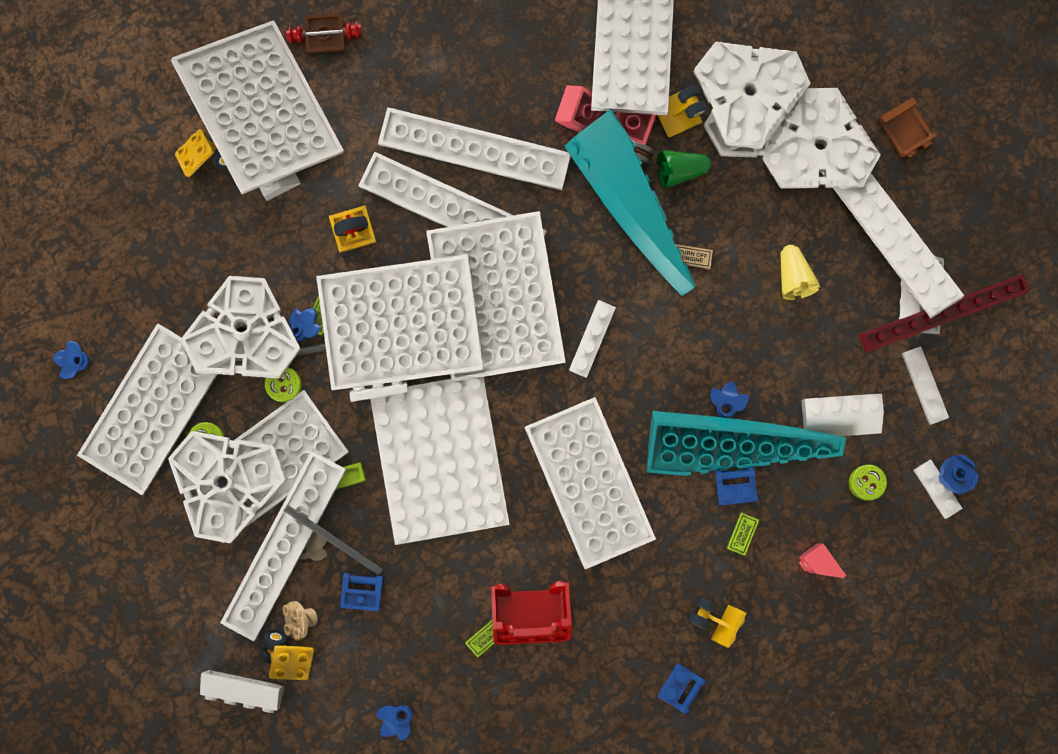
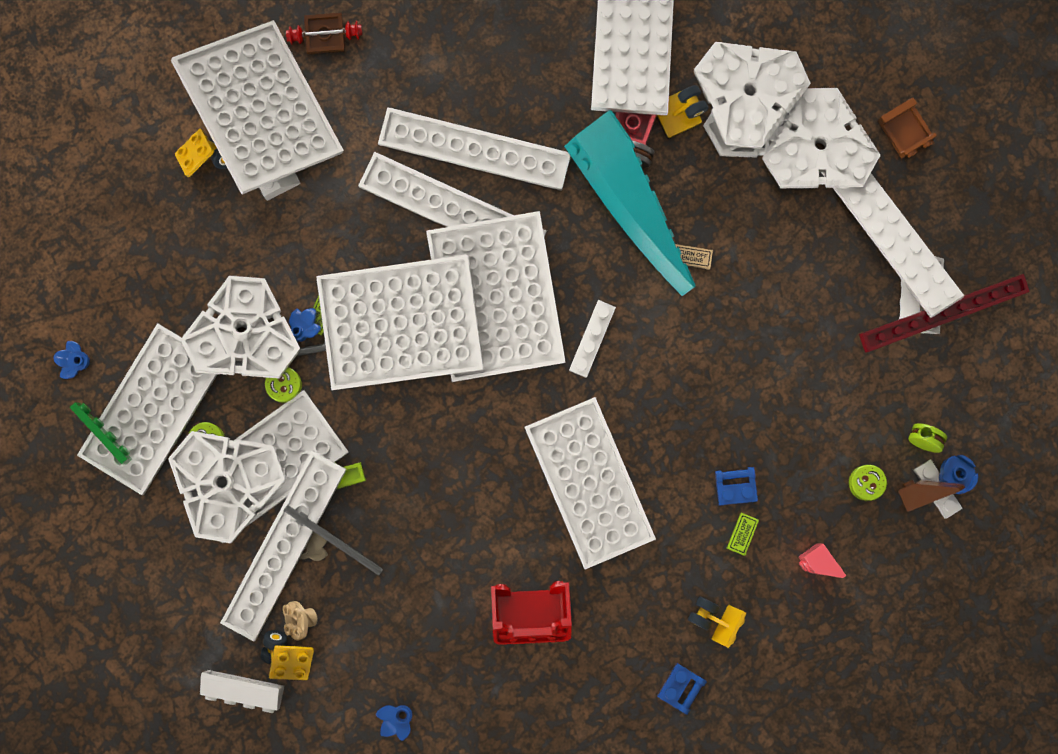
yellow plate [329,206,376,253] -> none
blue plate [340,573,383,611] -> none
white plate [350,380,408,402] -> none
white plate [370,377,509,545] -> none
lime tile [465,620,494,658] -> none
coral slope [555,85,603,132] -> none
teal wedge [646,411,846,476] -> none
green cone [656,150,711,188] -> none
blue plate [710,381,749,418] -> none
light yellow cone [780,245,820,300] -> none
white slope [801,394,884,436] -> none
white plate [902,347,949,425] -> none
none -> green plate [69,402,132,464]
none -> reddish brown slope [898,480,965,512]
none -> lime head [908,423,948,453]

